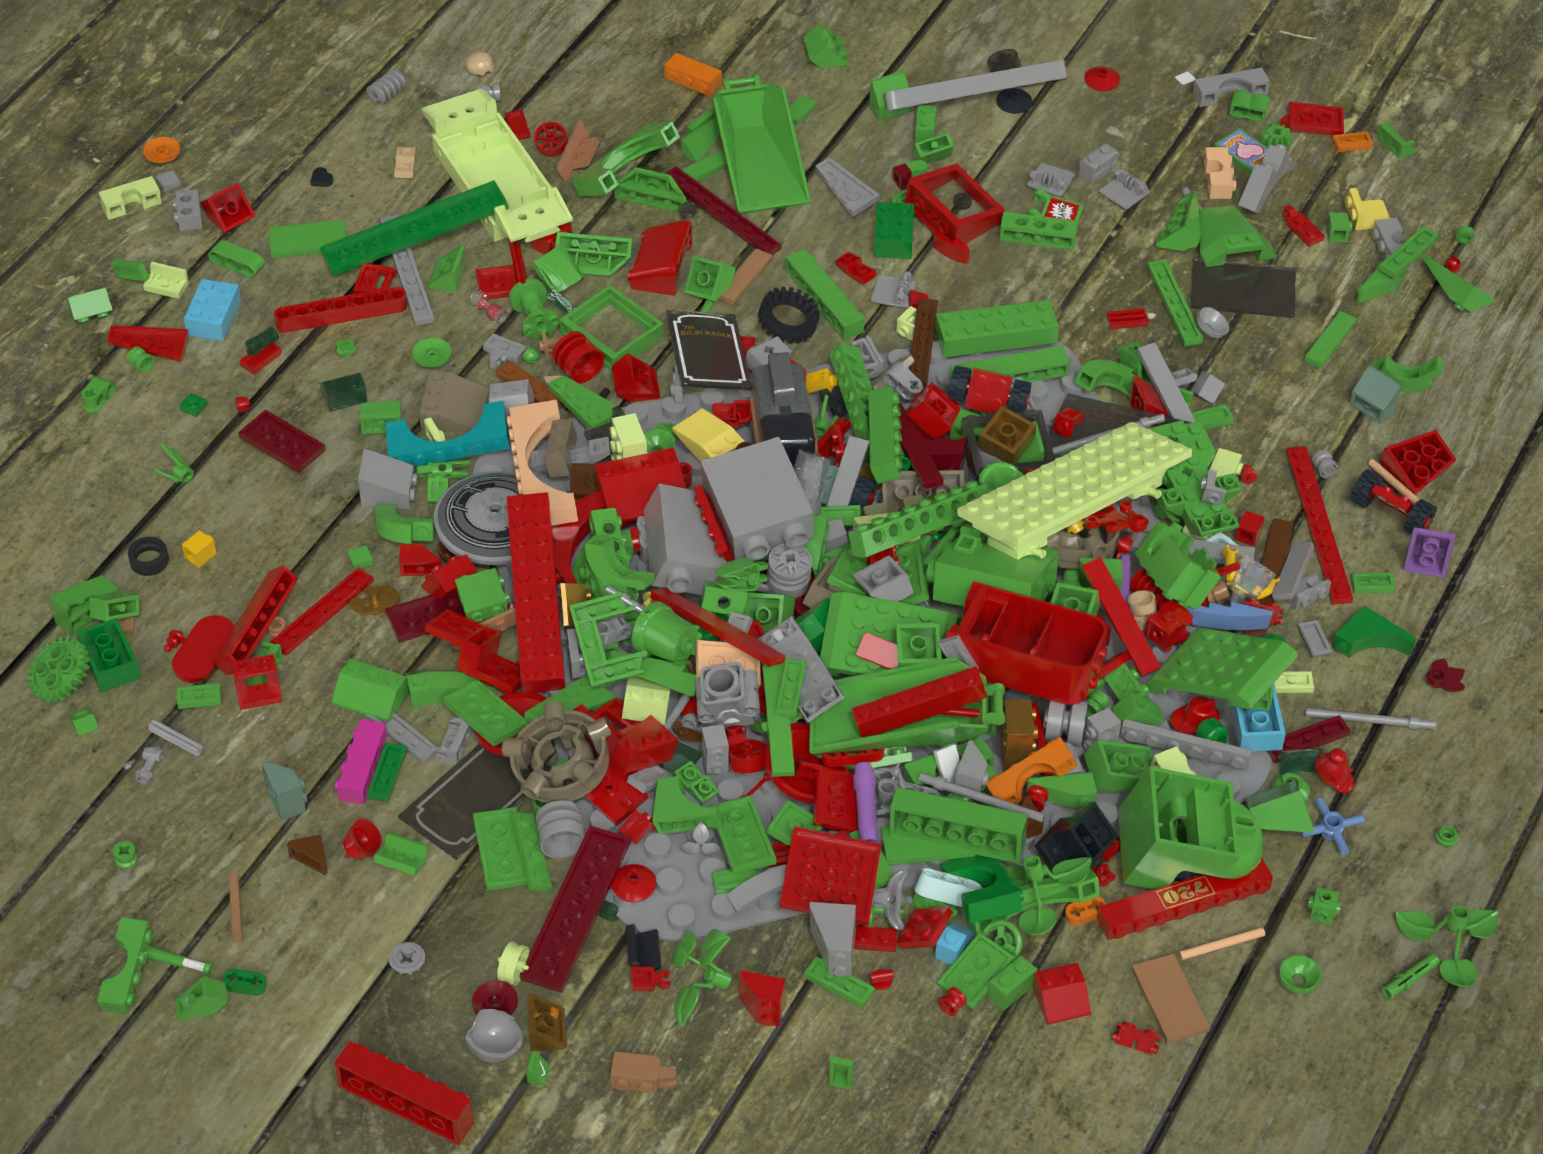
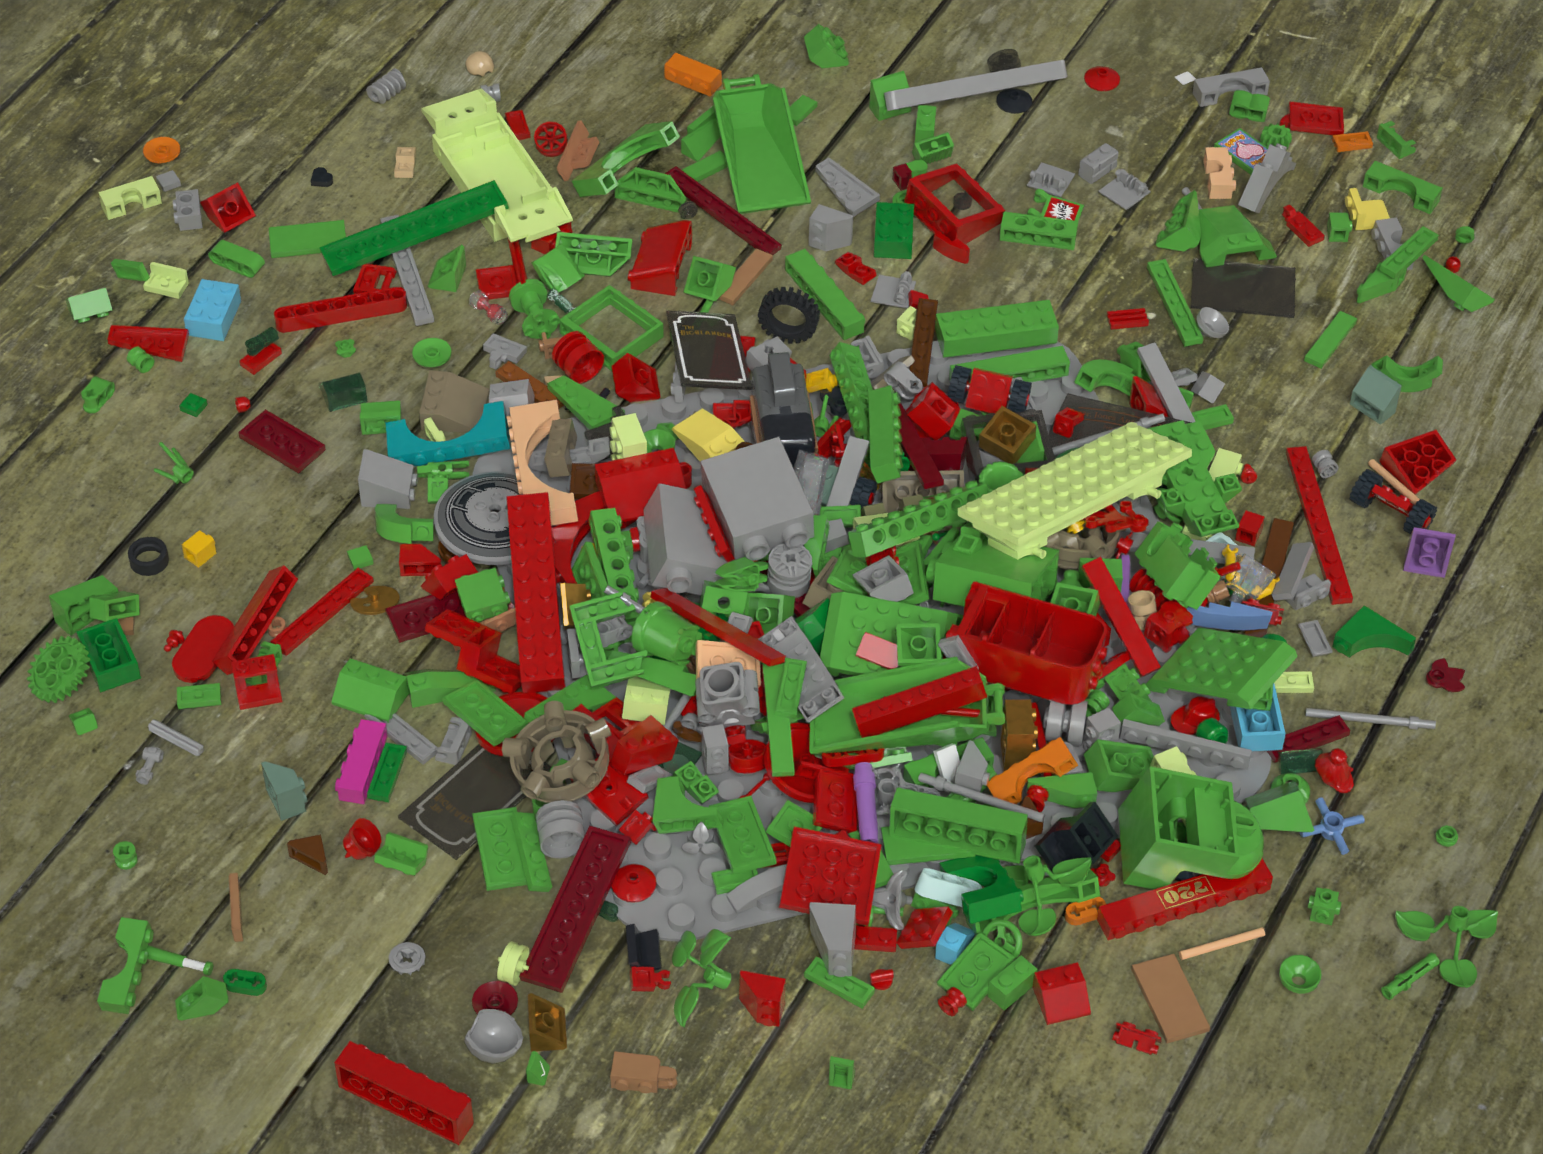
bright green hinge [523,346,539,364] -> none
bright green arch [585,535,655,594] -> none
light grey bracket [1200,470,1226,505] -> none
bright green tile [1351,572,1396,594] -> none
none -> light grey slope [809,204,853,251]
none -> bright green arch [1363,161,1443,214]

